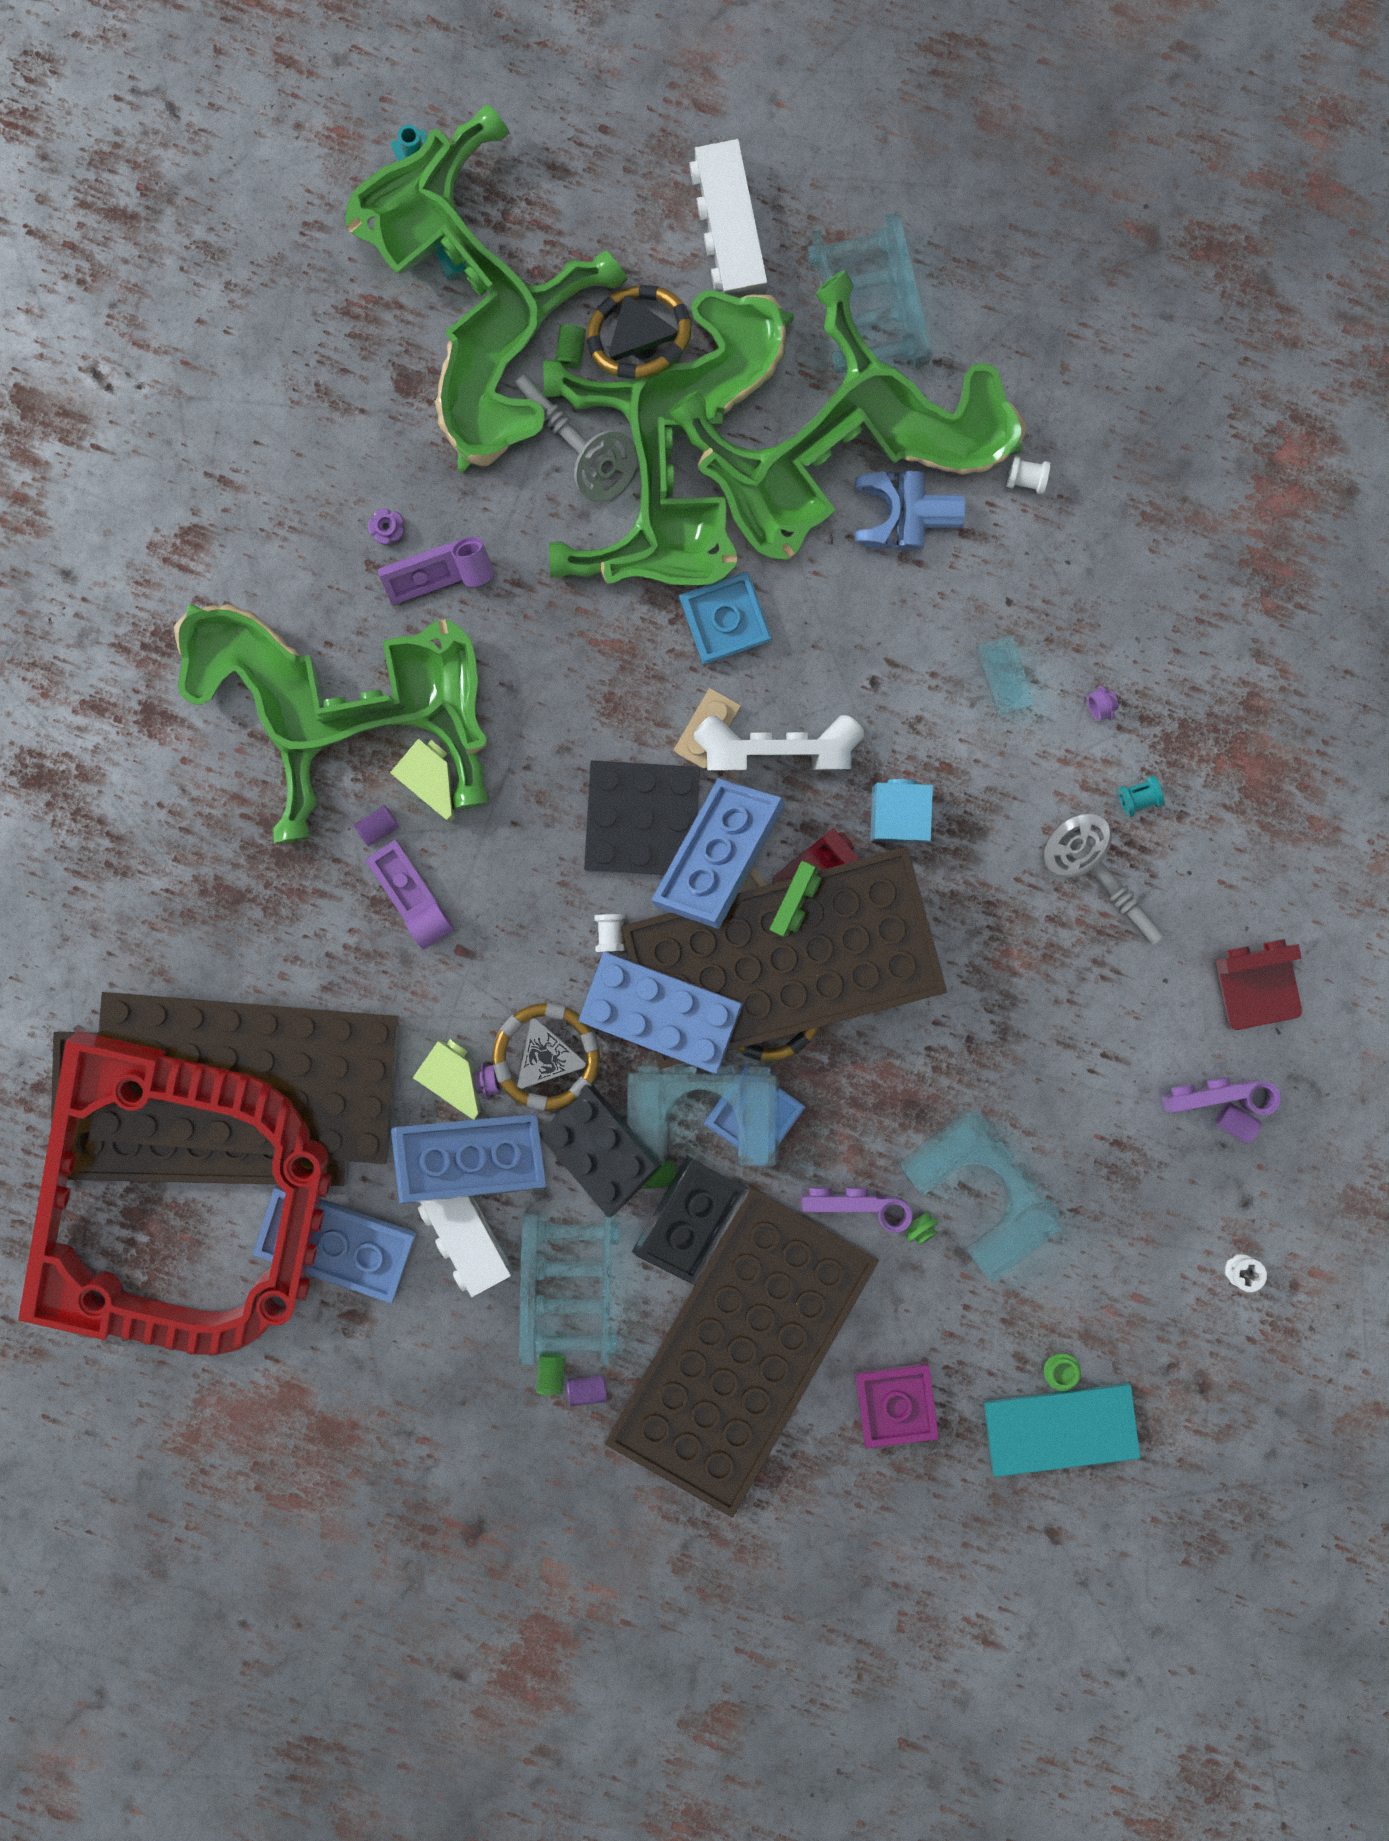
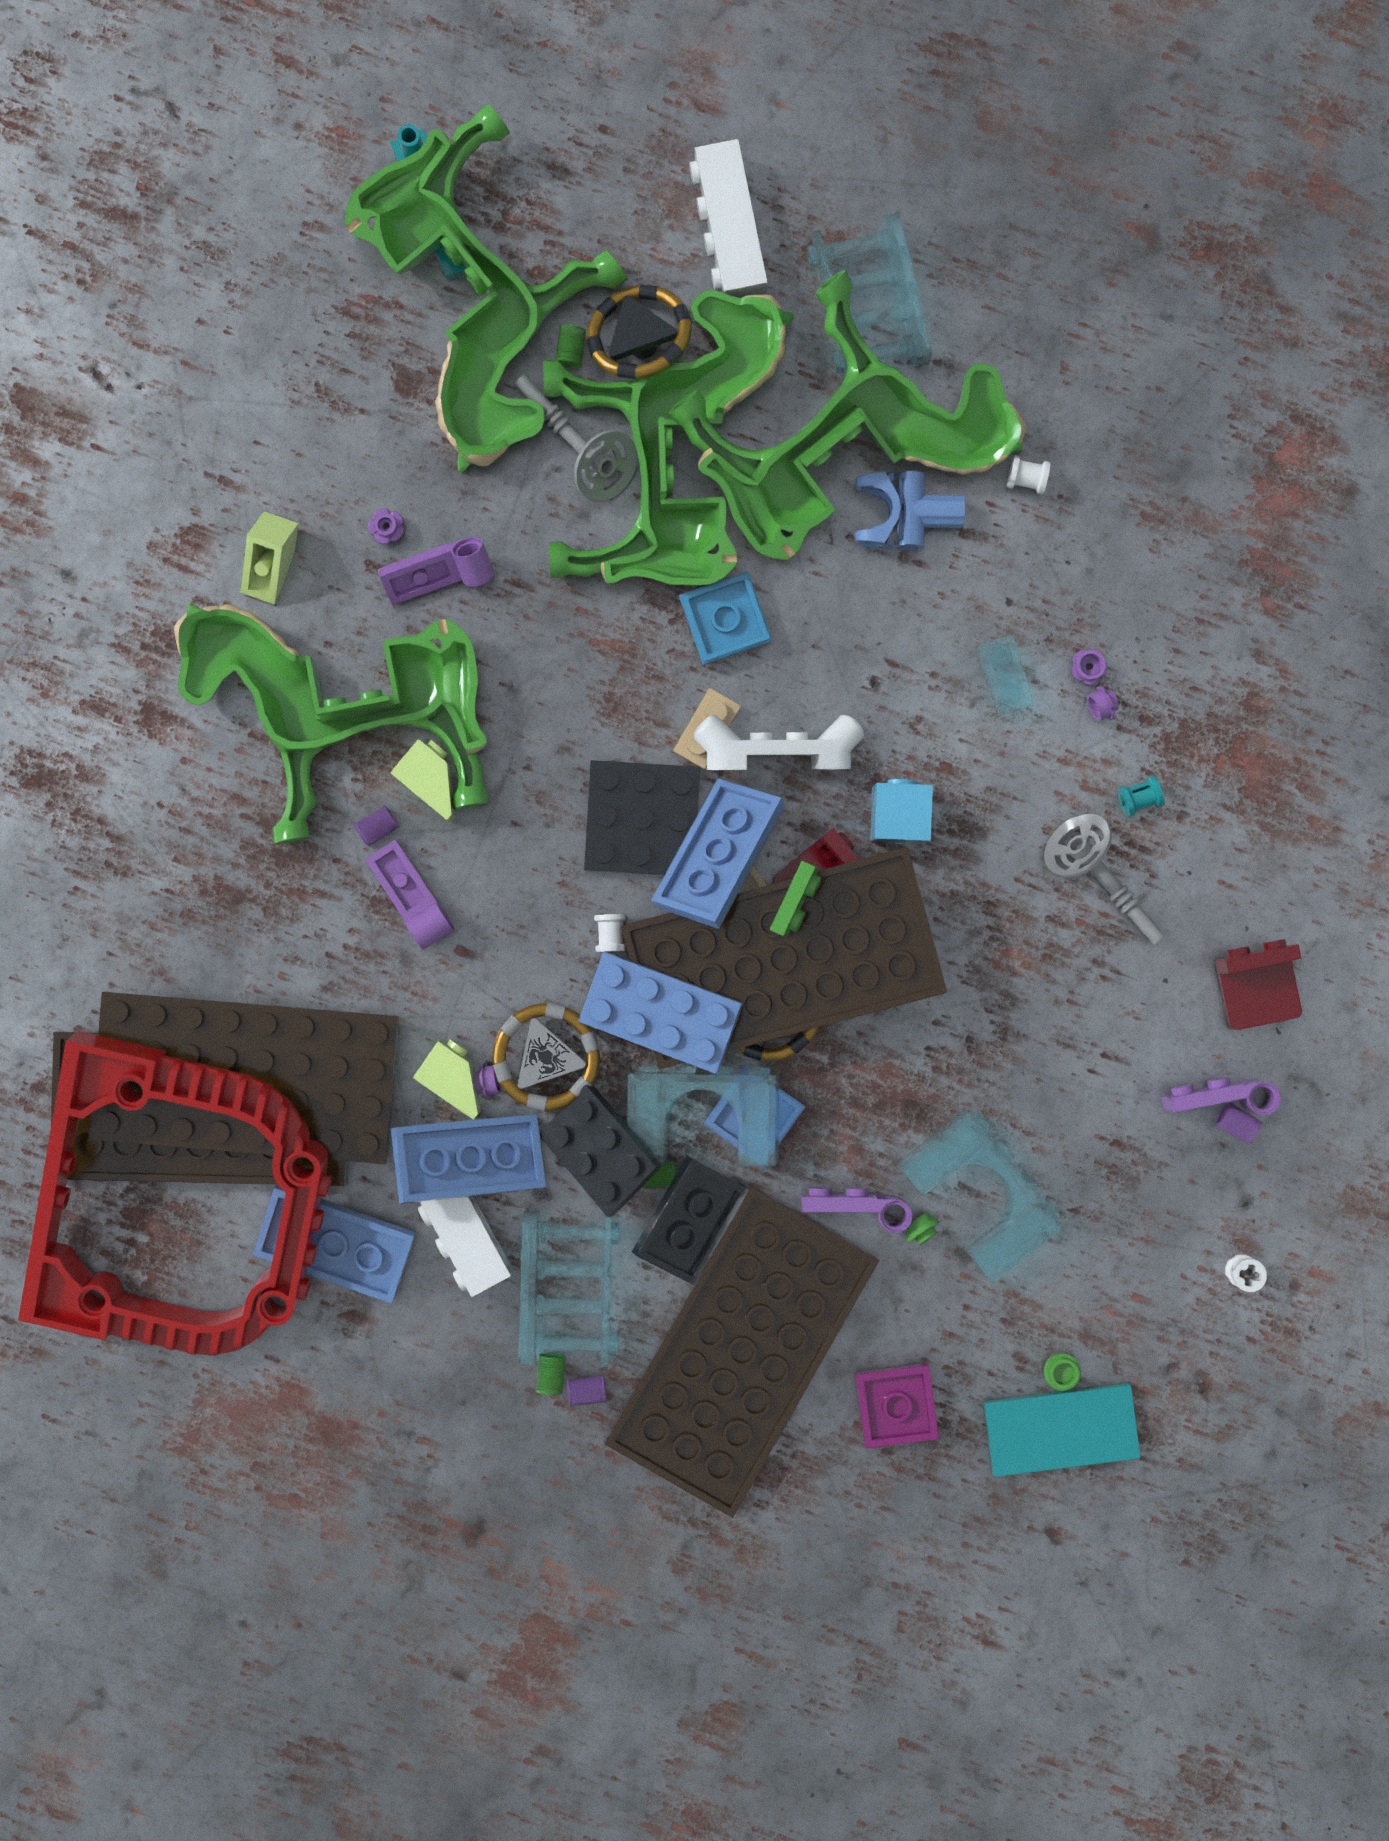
none -> yellowish green slope [240,511,299,605]
none -> medium lavender plate [1071,649,1107,685]

